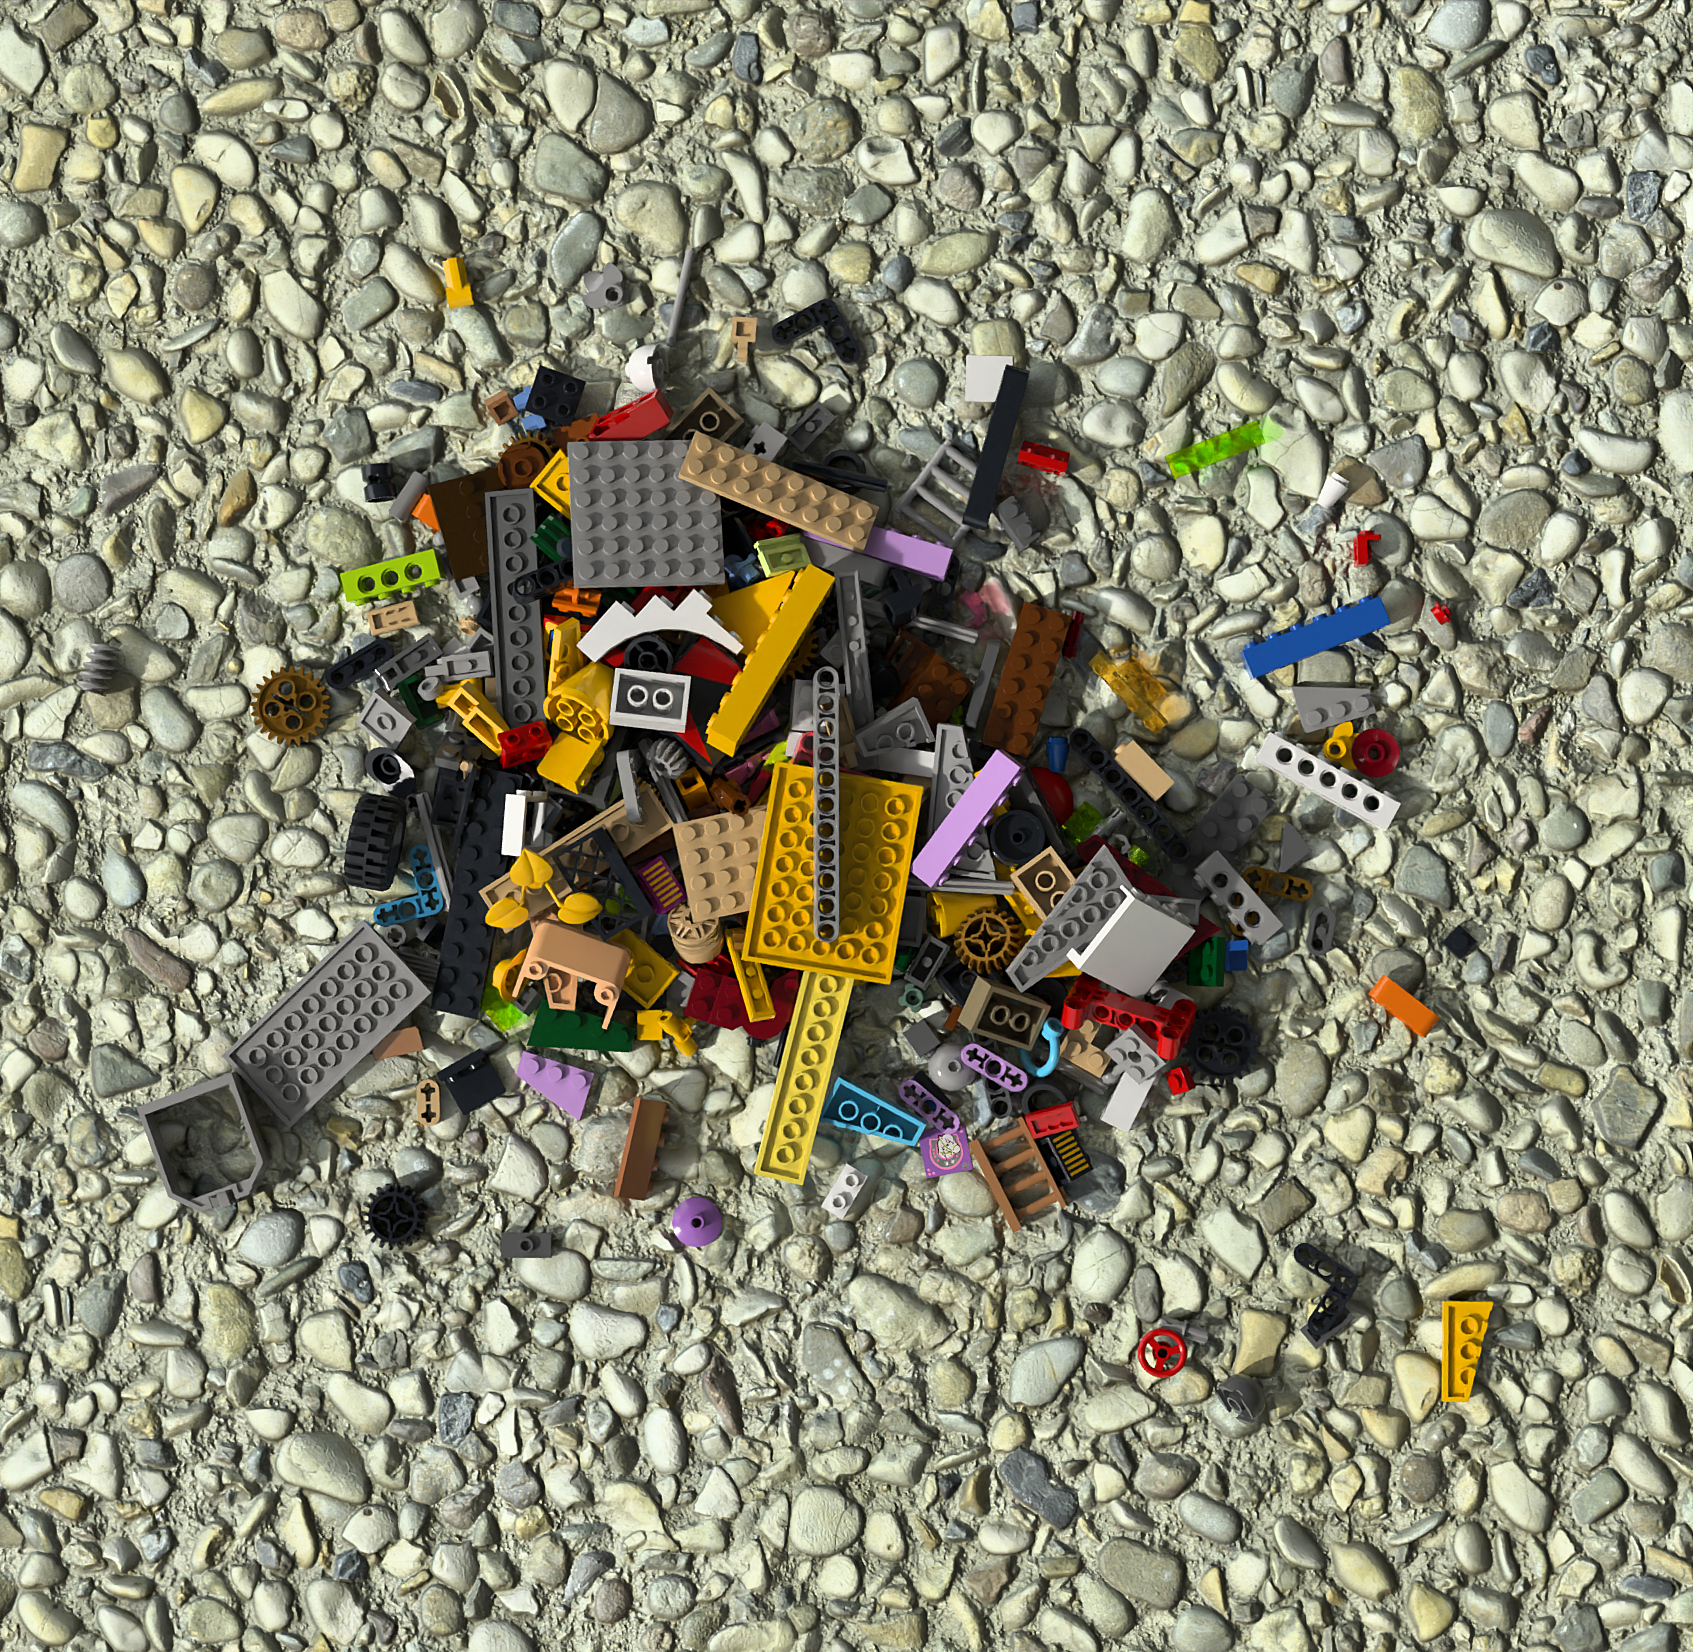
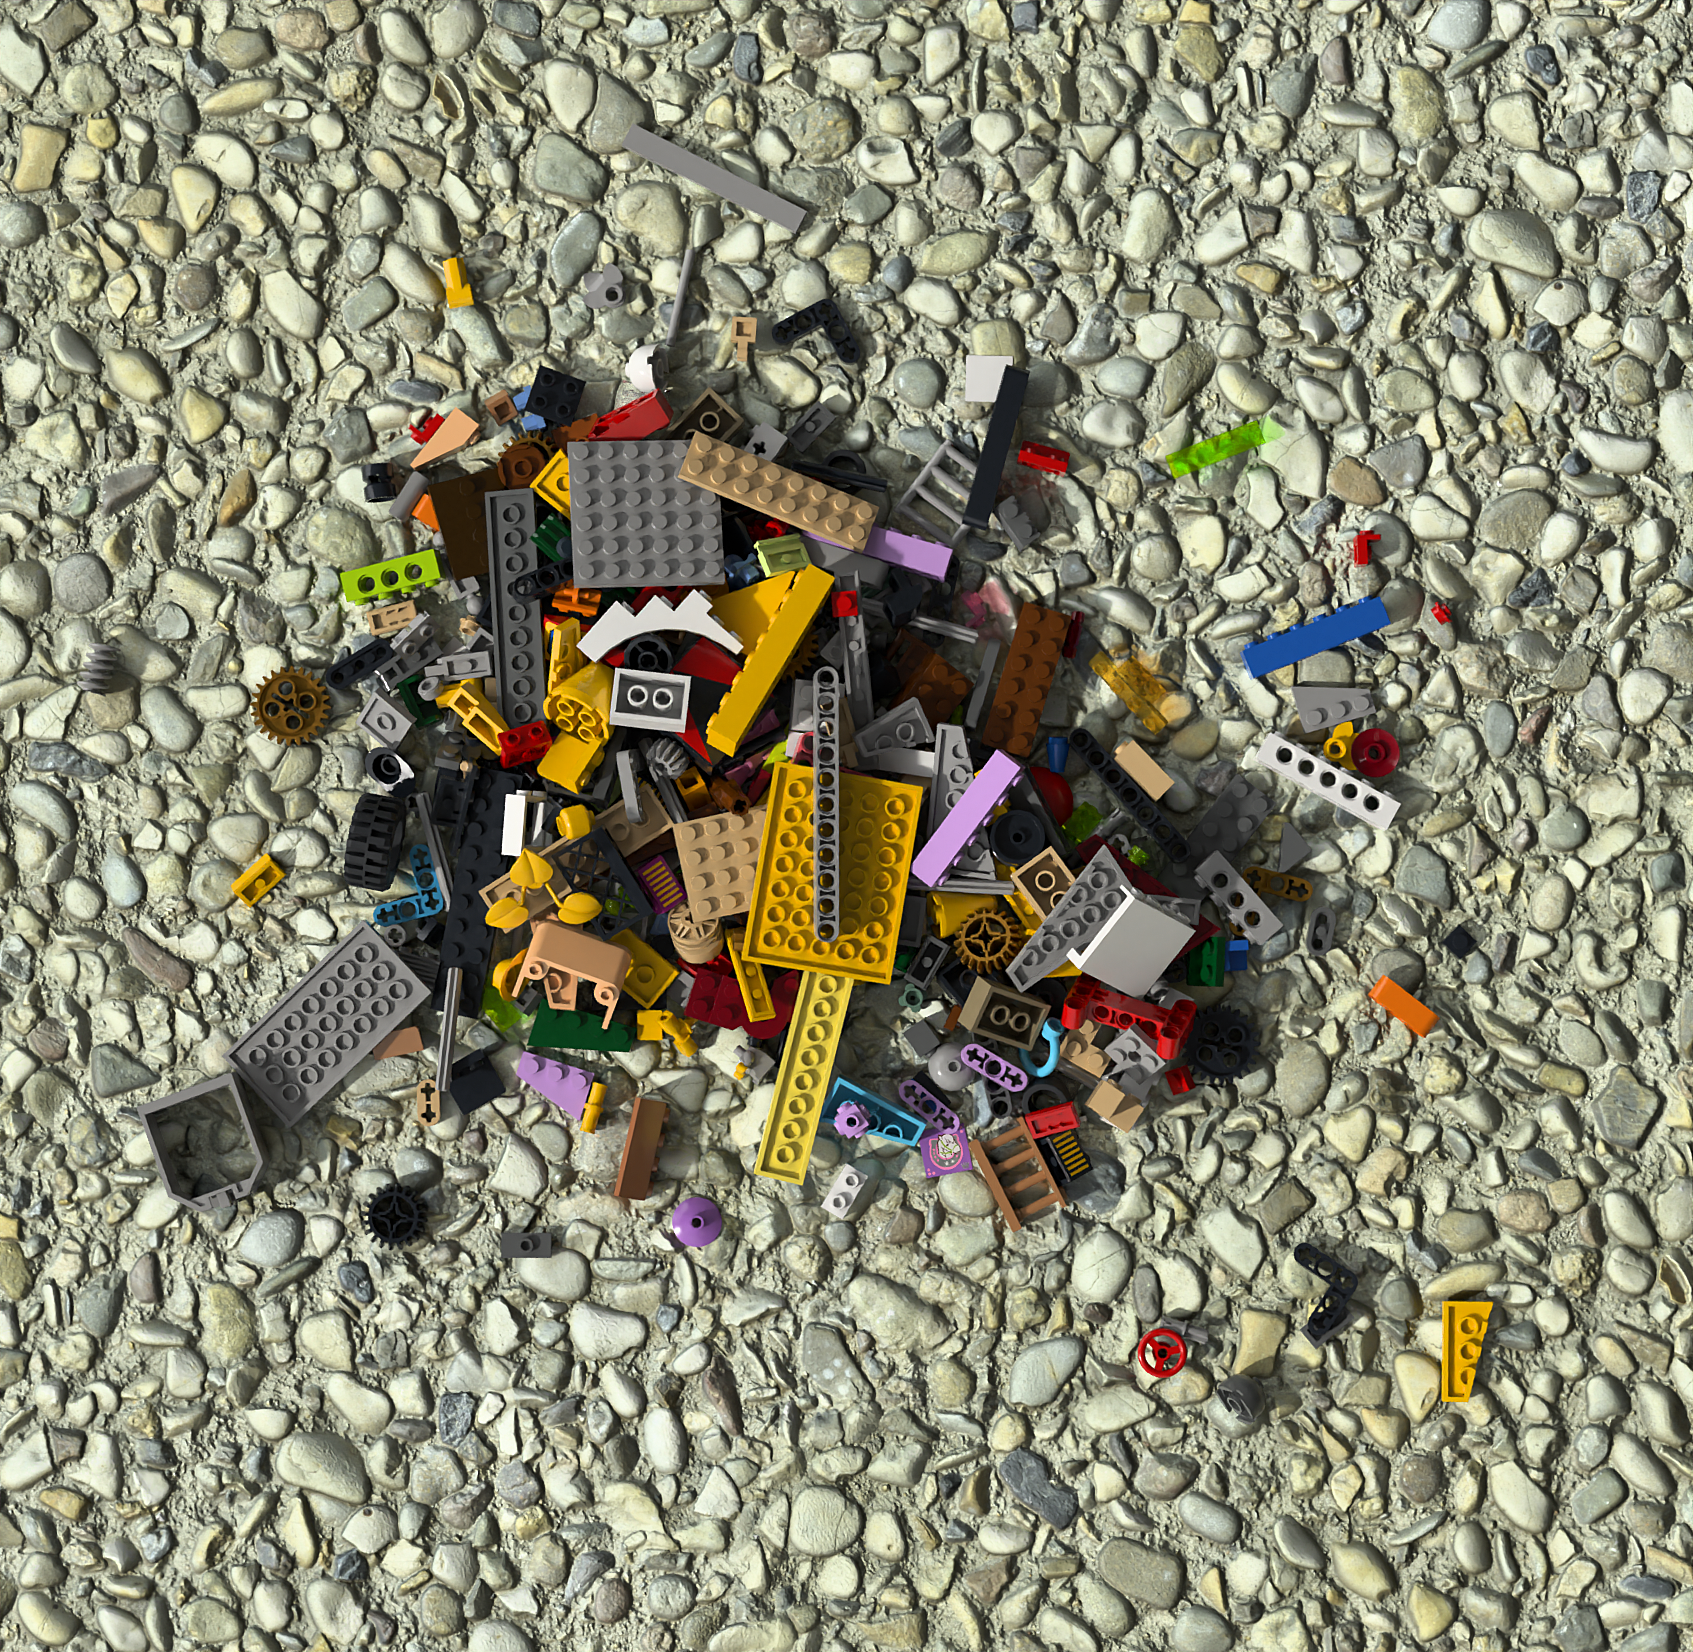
white cone [1317,472,1350,510] -> none
none -> yellow slope [231,853,287,908]
none -> light grey hinge [390,611,441,661]
none -> red bracket [408,413,445,446]
none -> light nougat slope [410,407,481,471]
none -> light grey axle [435,967,463,1091]
none -> yellow head [556,804,596,840]
none -> yellow pin [579,1082,608,1134]
none -> light grey tile [622,124,807,234]
none -> light grey piece [733,1045,775,1086]
none -> red plate [831,590,858,618]
none -> lavender brick [834,1100,871,1139]
none -> tan brick [1084,1079,1144,1133]

